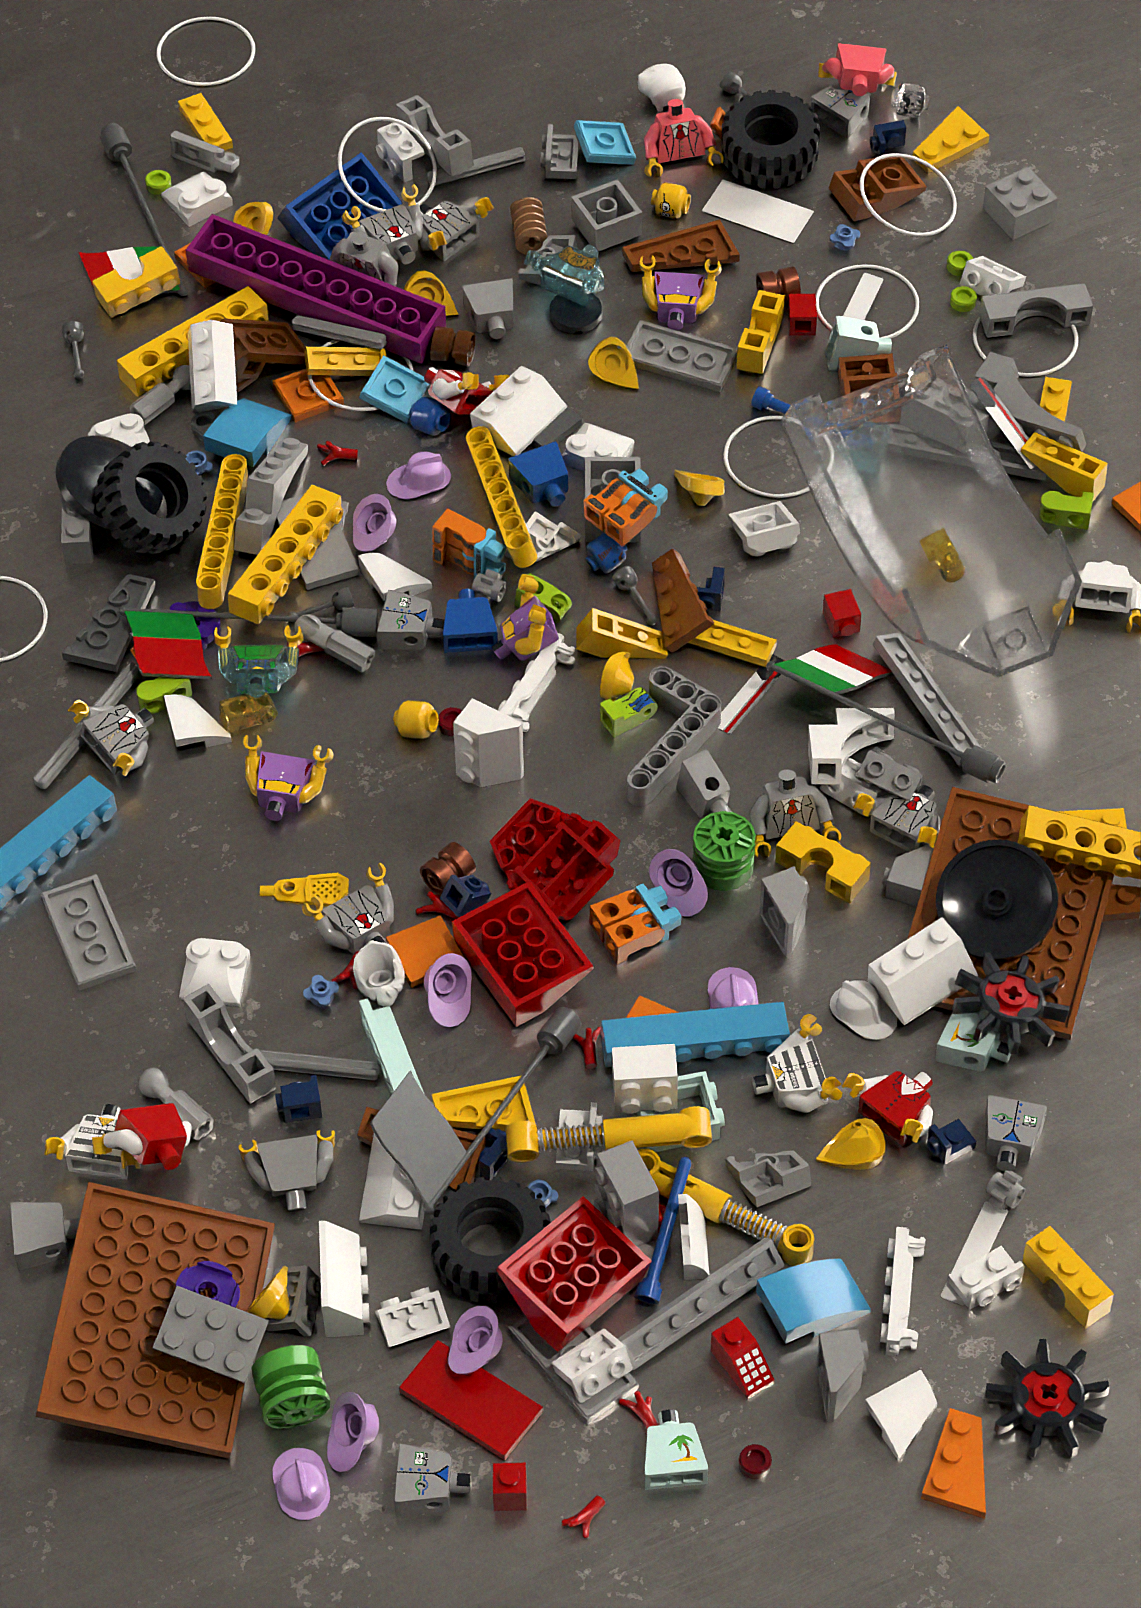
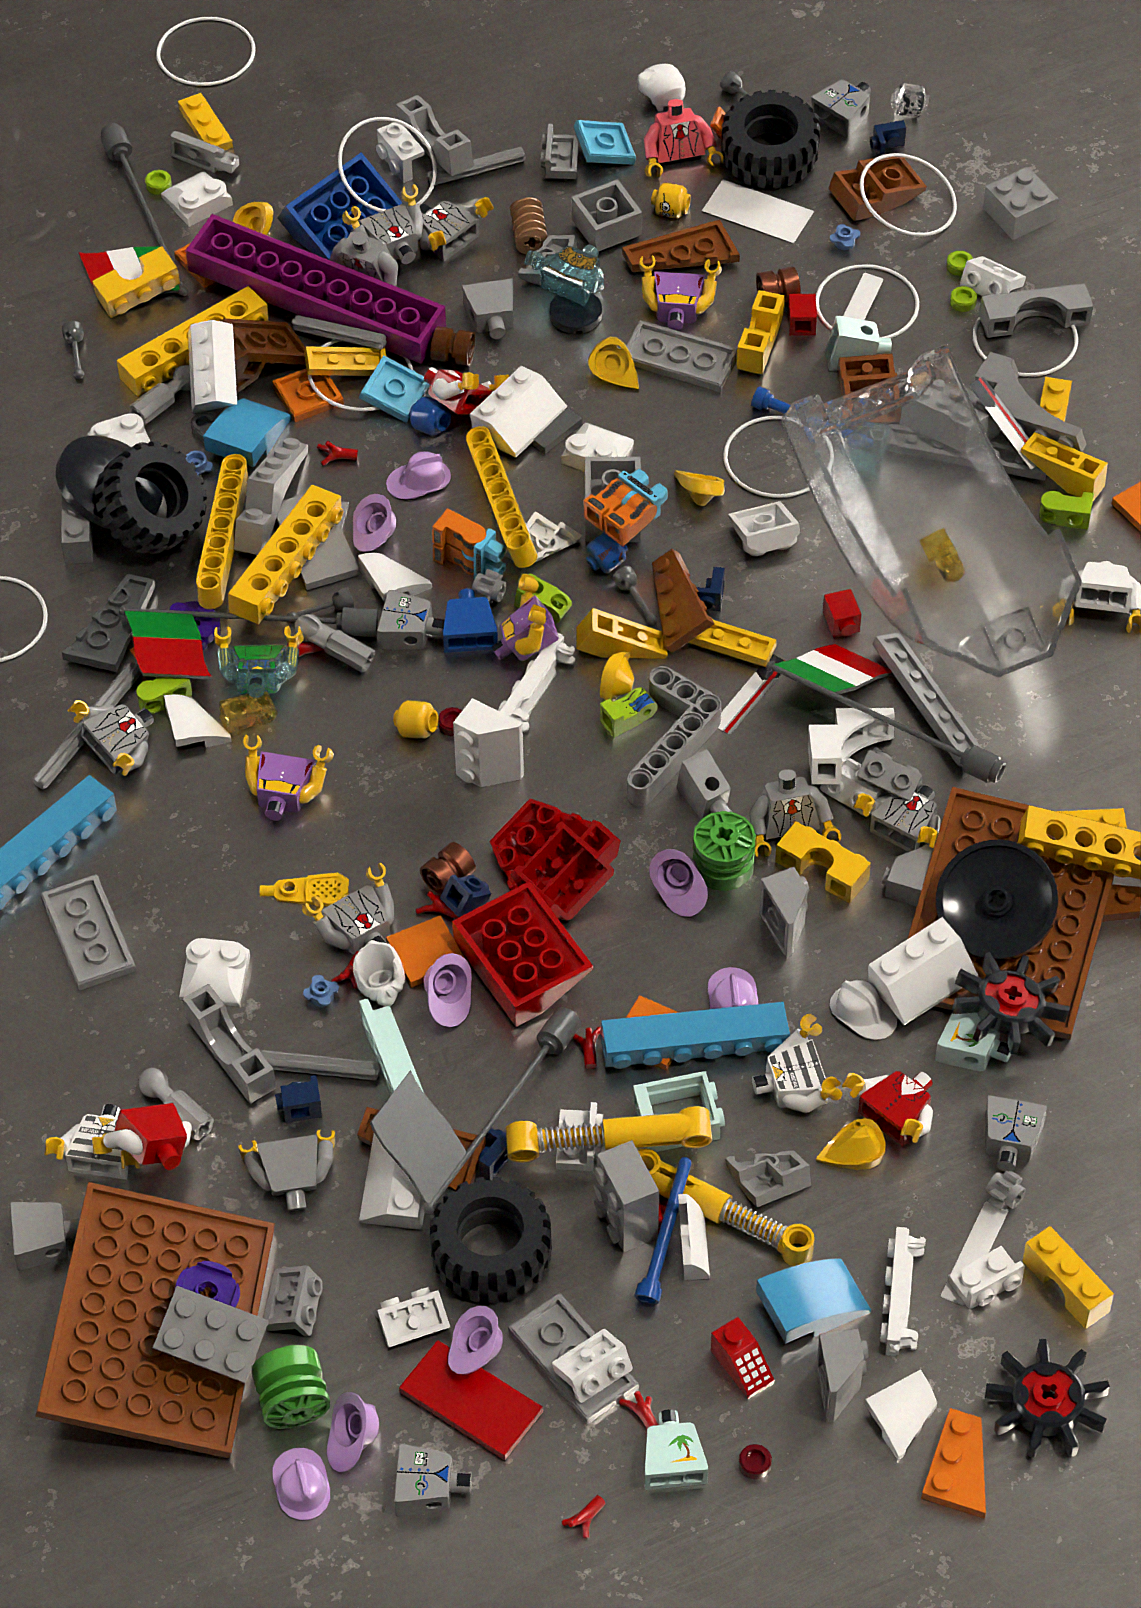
yellow piece [247,1265,290,1320] -> none
white slope [319,1221,370,1337] -> none
yellow piece [403,270,458,316] -> none
yellow wing [432,1075,536,1131] -> none
red brick [493,1462,527,1511] -> none
red slope [496,1196,652,1352] -> none
blue torso [508,441,569,506] -> none
medium blue plate [528,1180,558,1207] -> none
orange hips [589,883,681,965] -> none
white brick [612,1044,678,1114] -> none
light grey plate [618,1237,785,1370] -> none
coral torso [818,43,897,96] -> none
yellow wing [913,106,990,174] -> none
dark blue bracket [926,1118,977,1164] -> none

